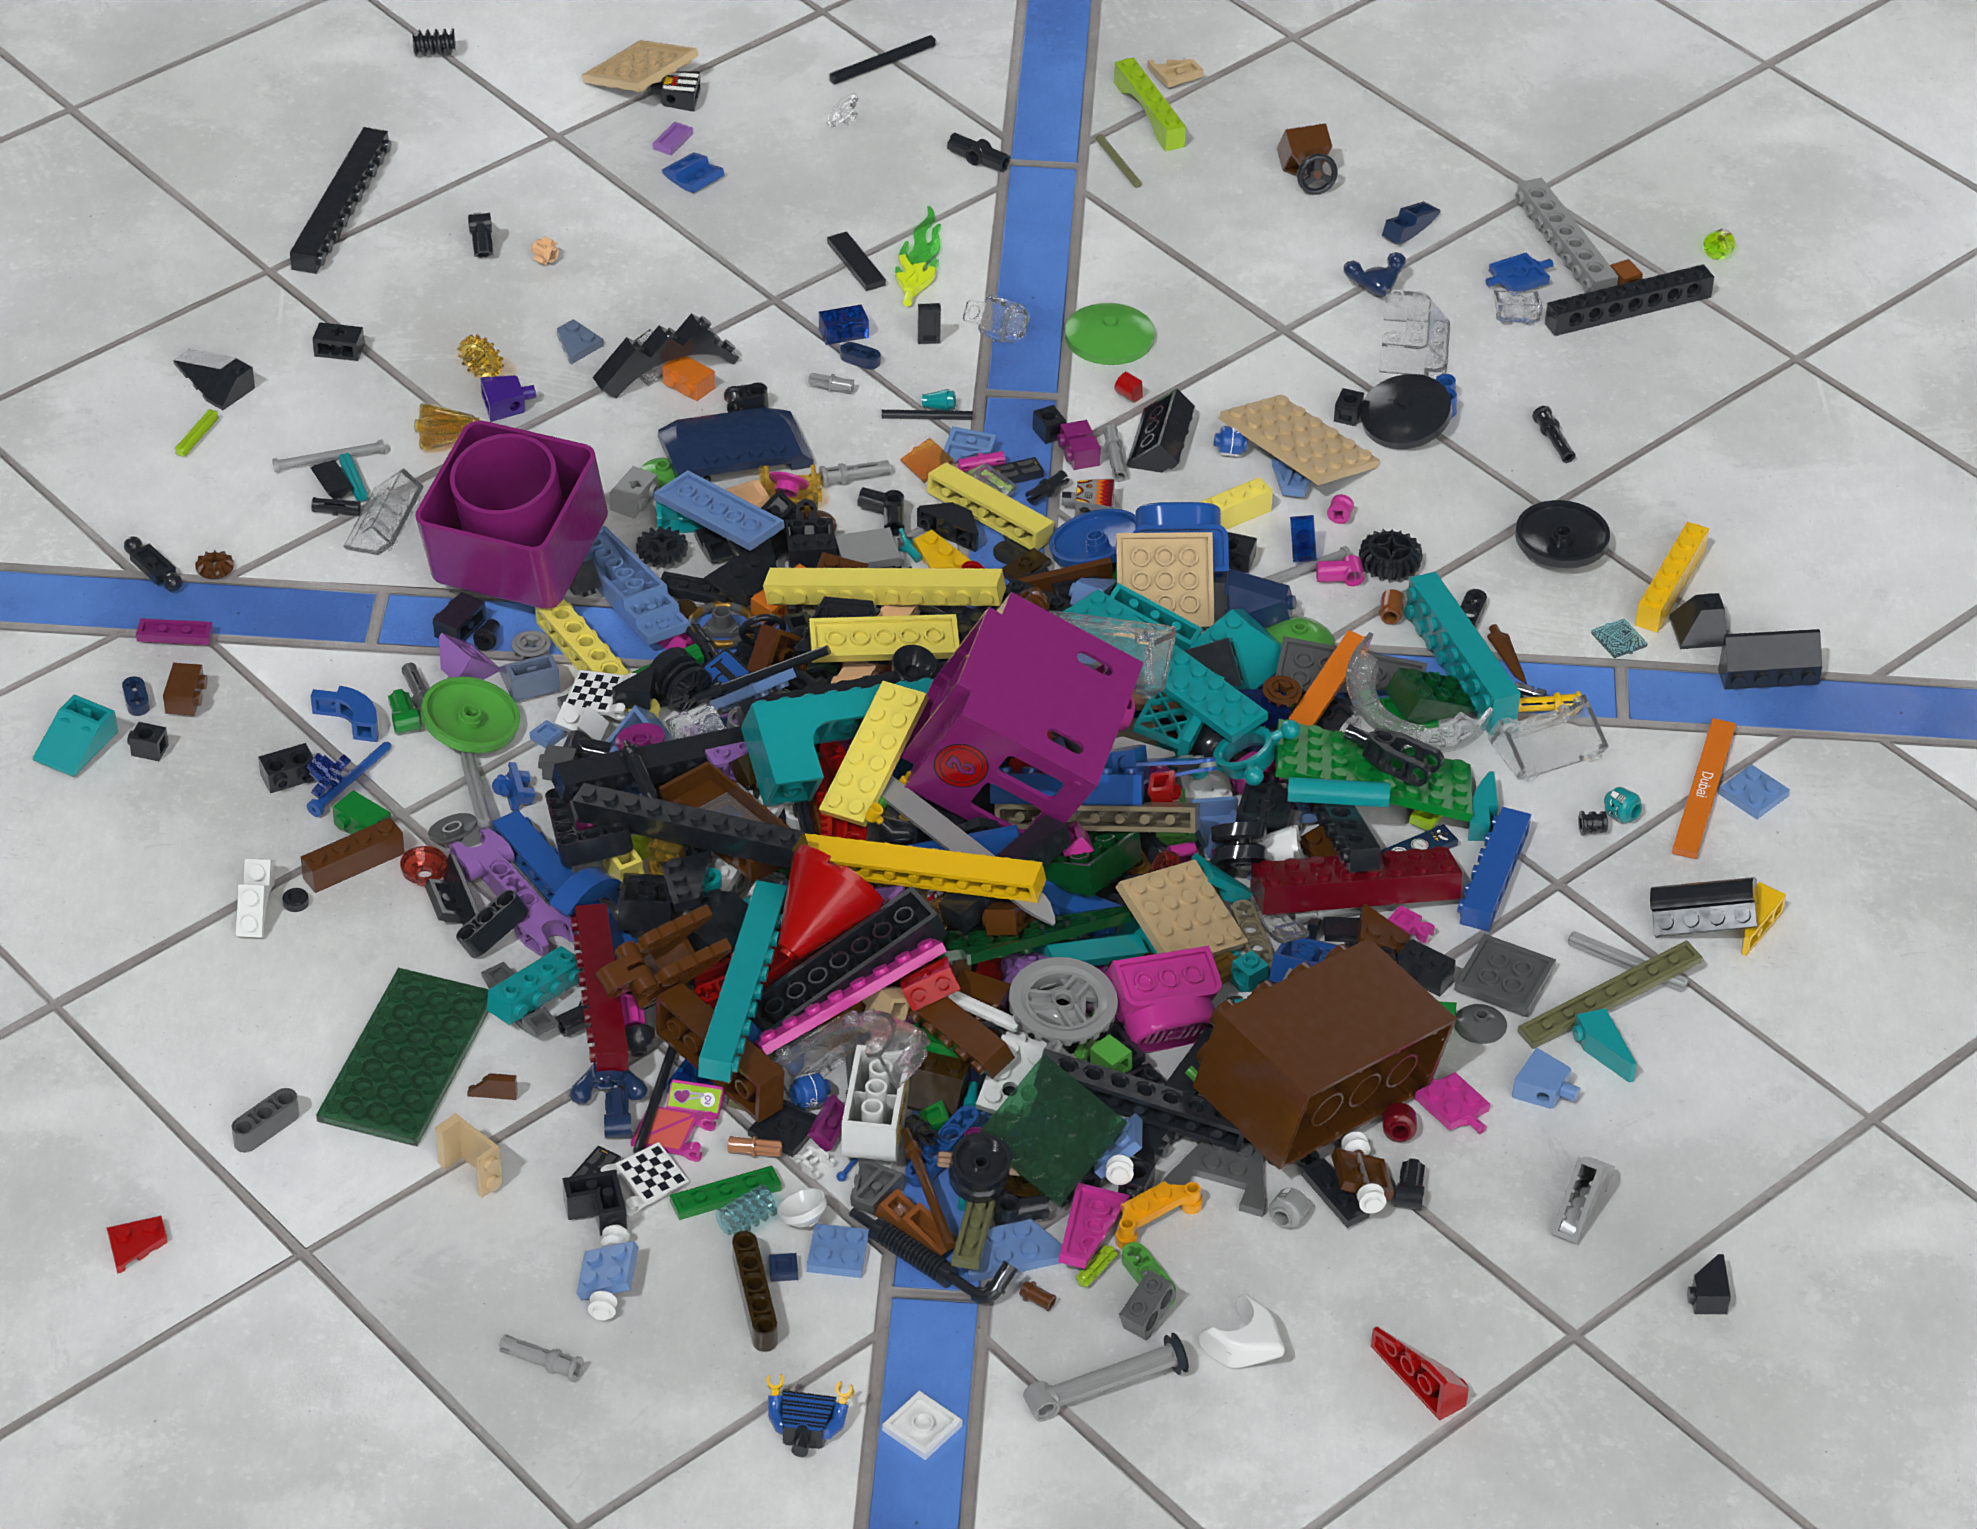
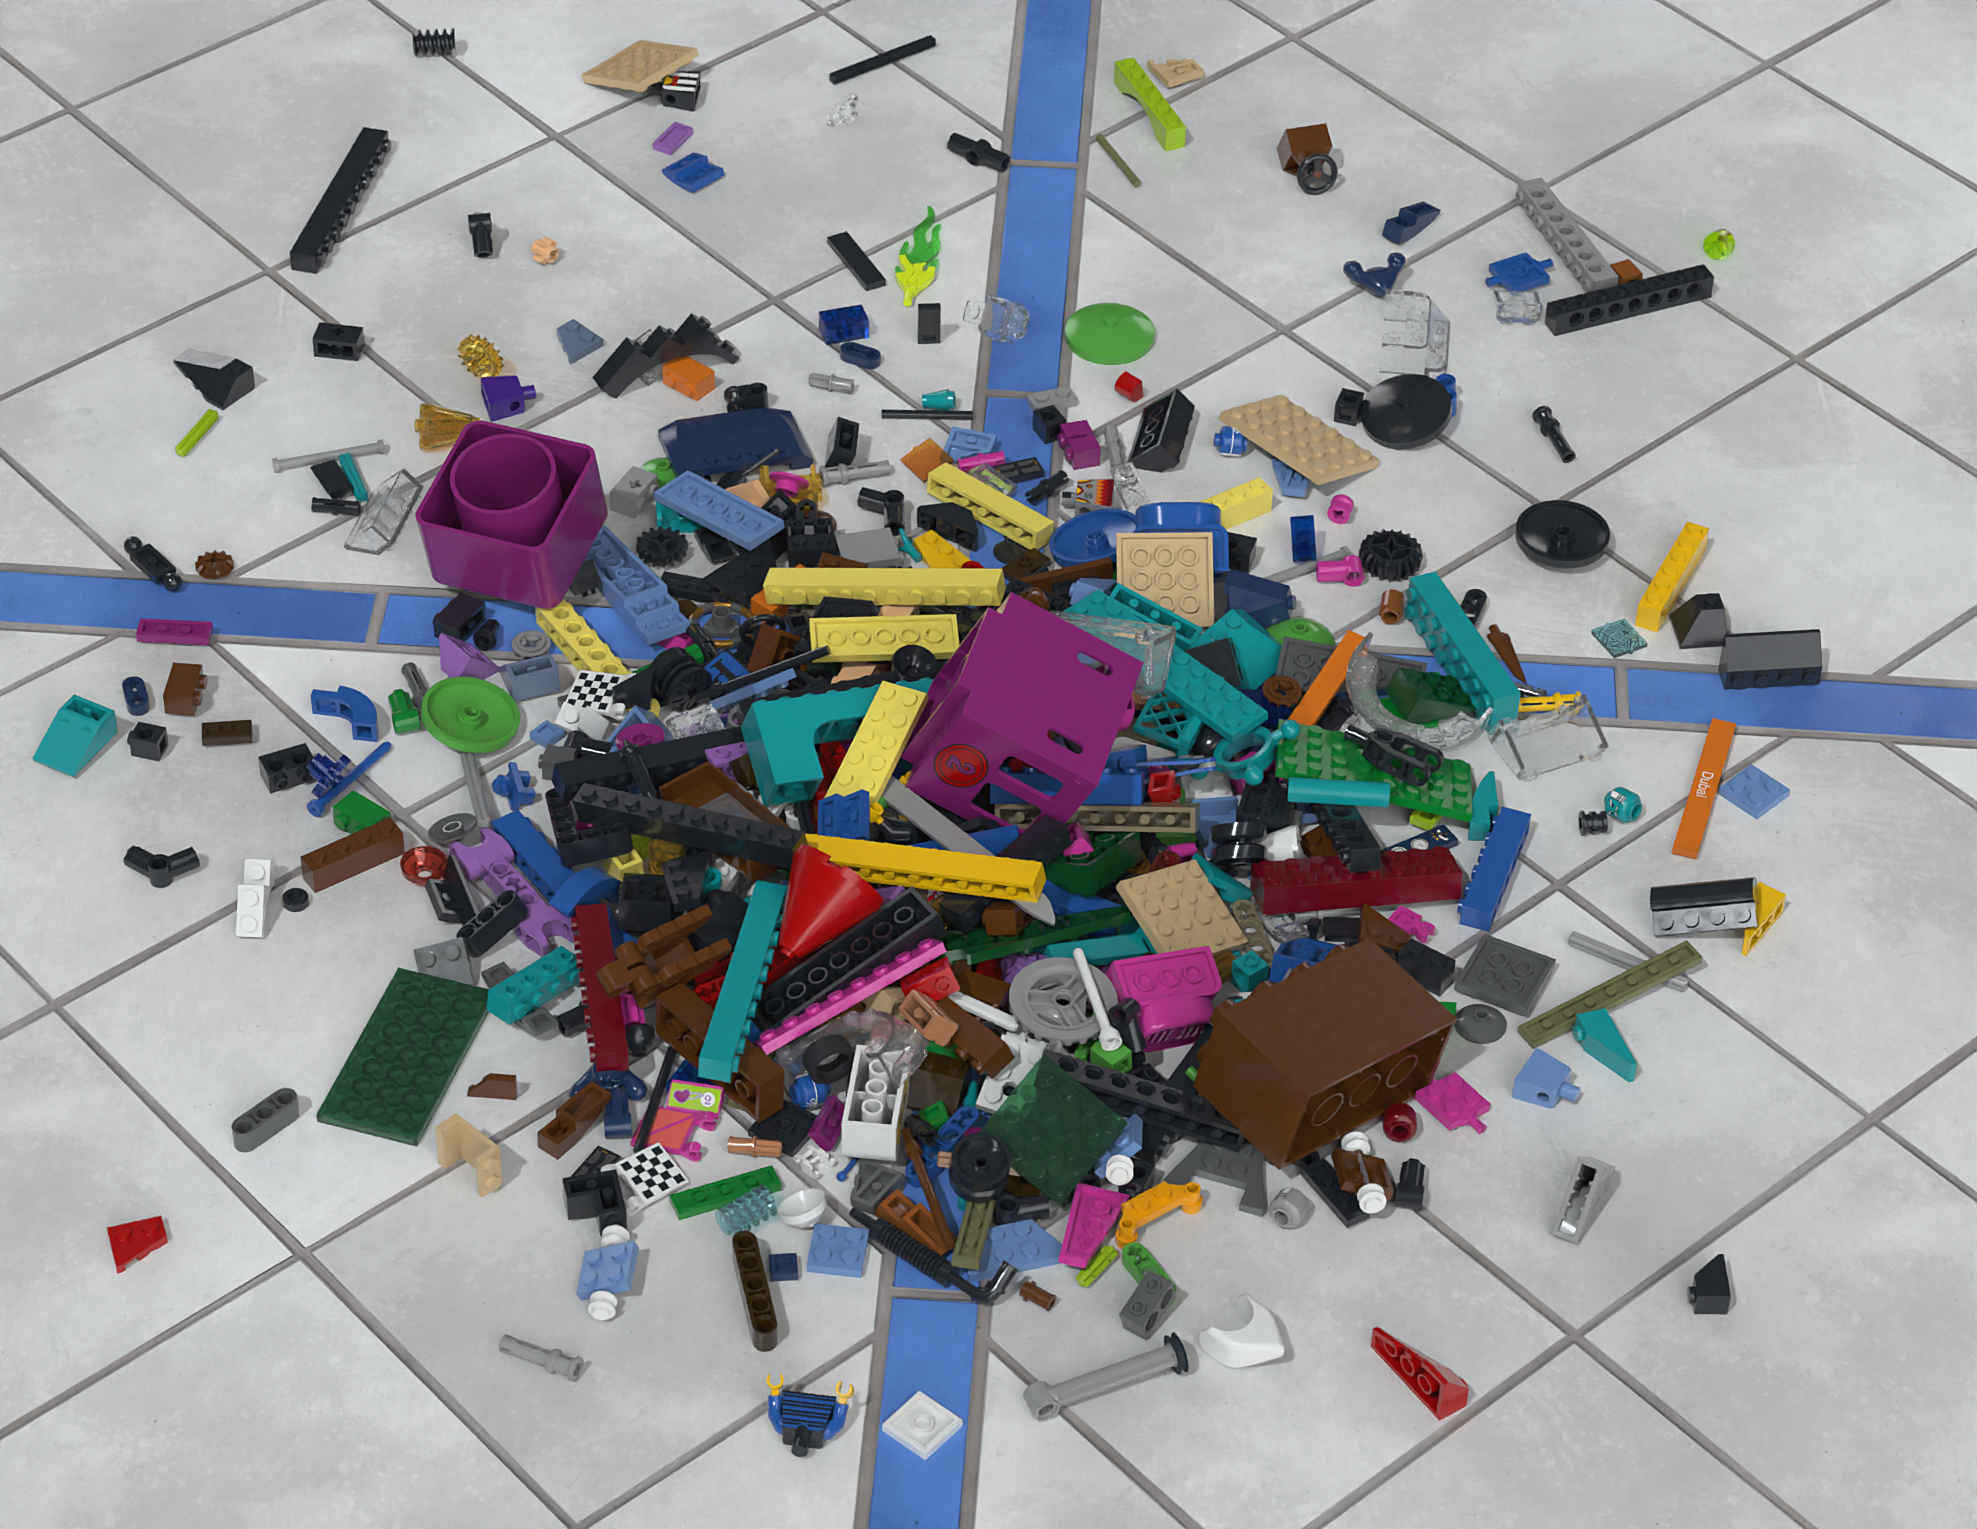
none -> black piece [124,845,200,888]
none -> dark brown plate [202,720,252,746]
none -> dark grey wing [413,937,476,987]
none -> reddish brown slope [537,1081,612,1160]
none -> black piece [716,448,780,489]
none -> black tyre [802,1034,855,1084]
none -> blue slope [818,789,869,840]
none -> black brick [825,417,860,467]
none -> nougat brick [899,989,958,1046]
none -> light grey plate [1027,386,1077,412]
none -> white piece [1073,948,1122,1051]
none -> black piece [1107,997,1147,1054]
none -> clear slope [1110,461,1151,514]

